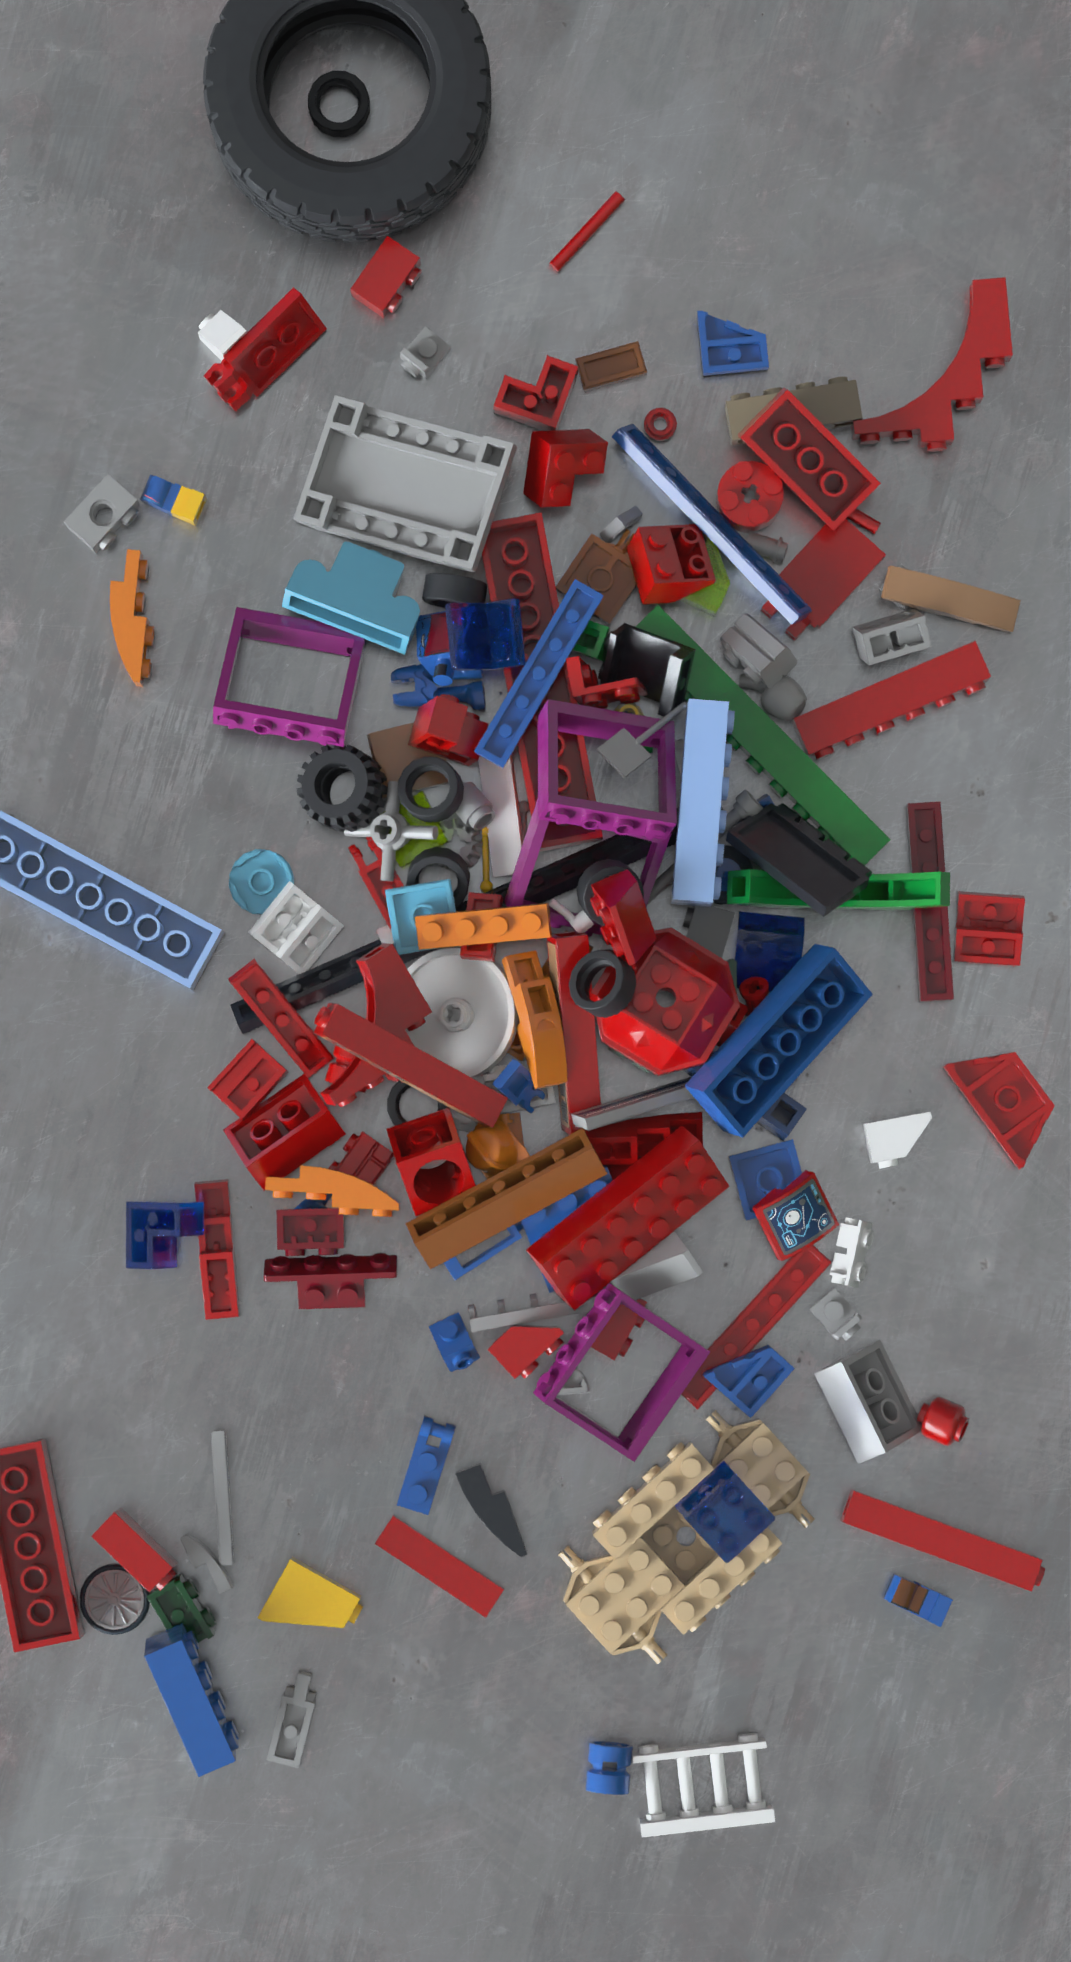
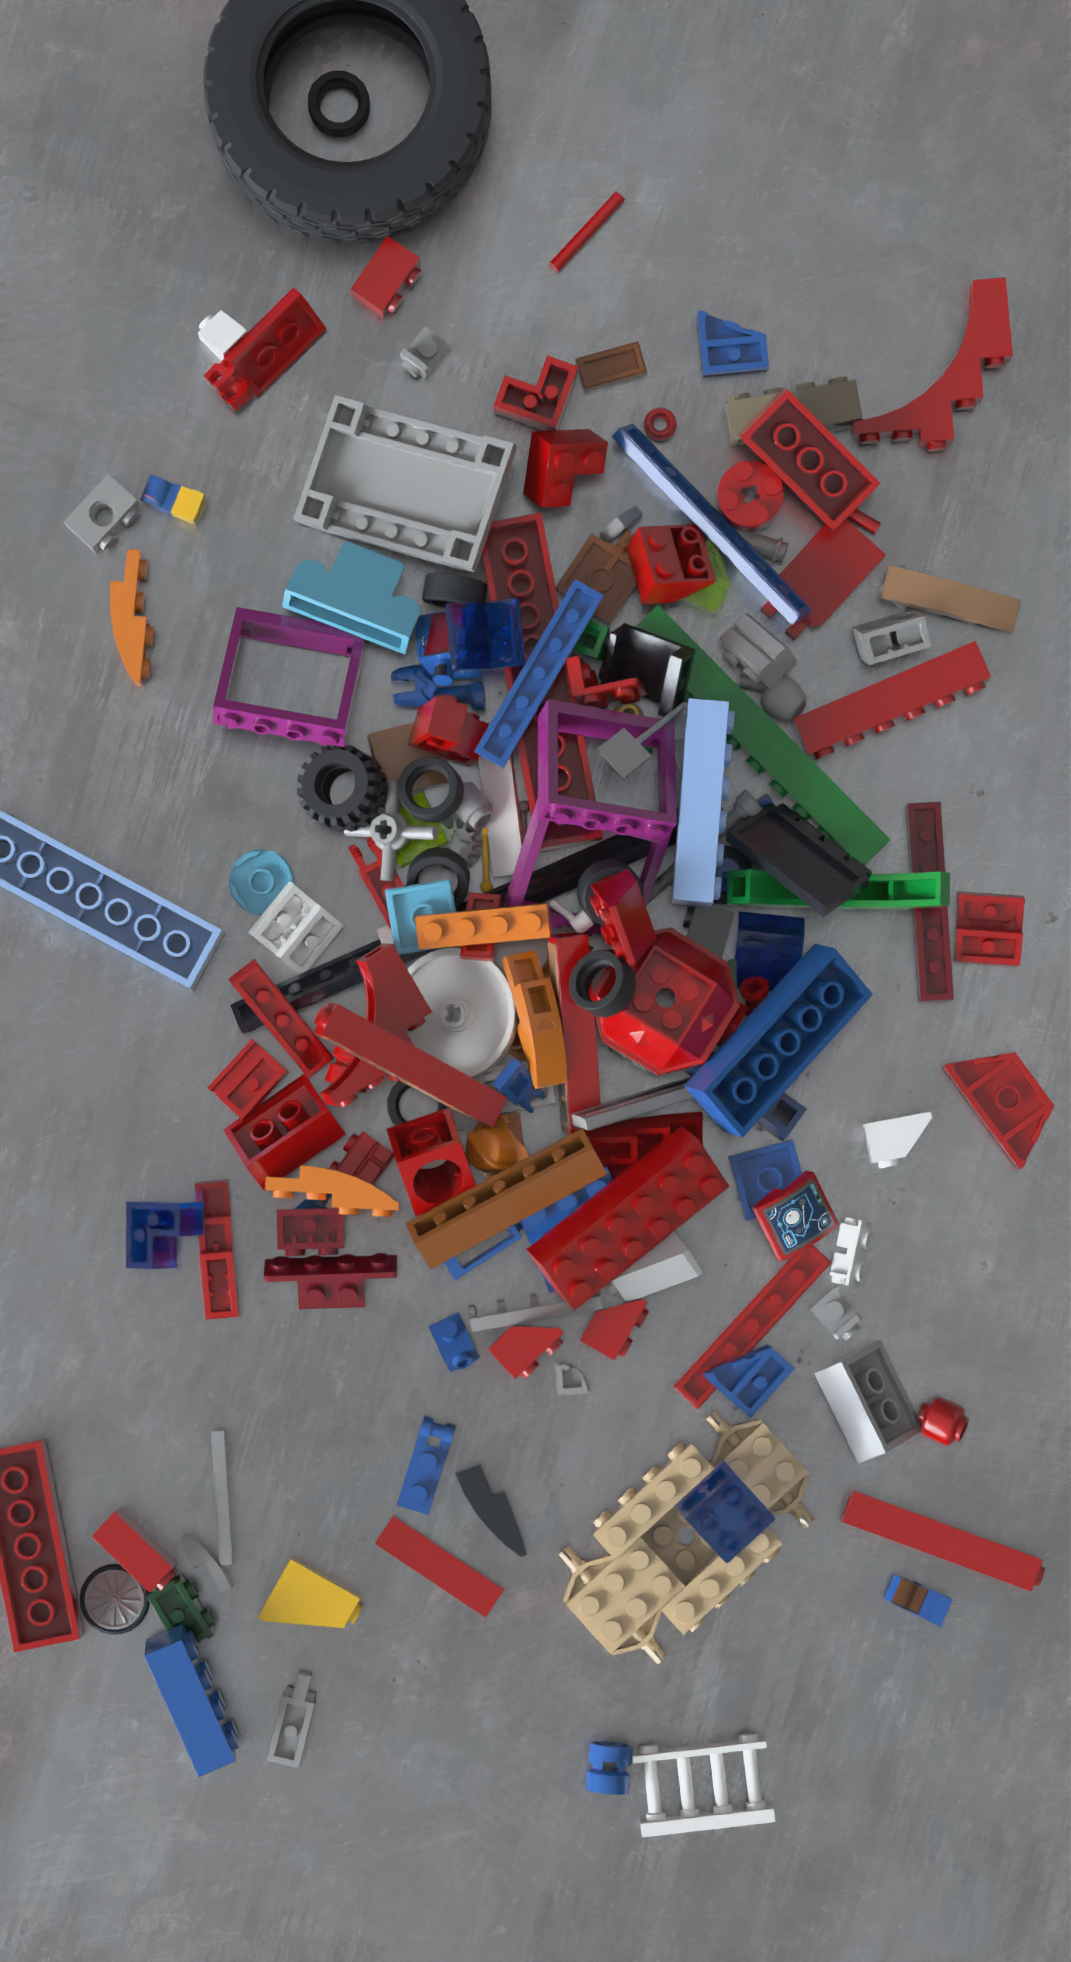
magenta window [533,1282,710,1462] -> none

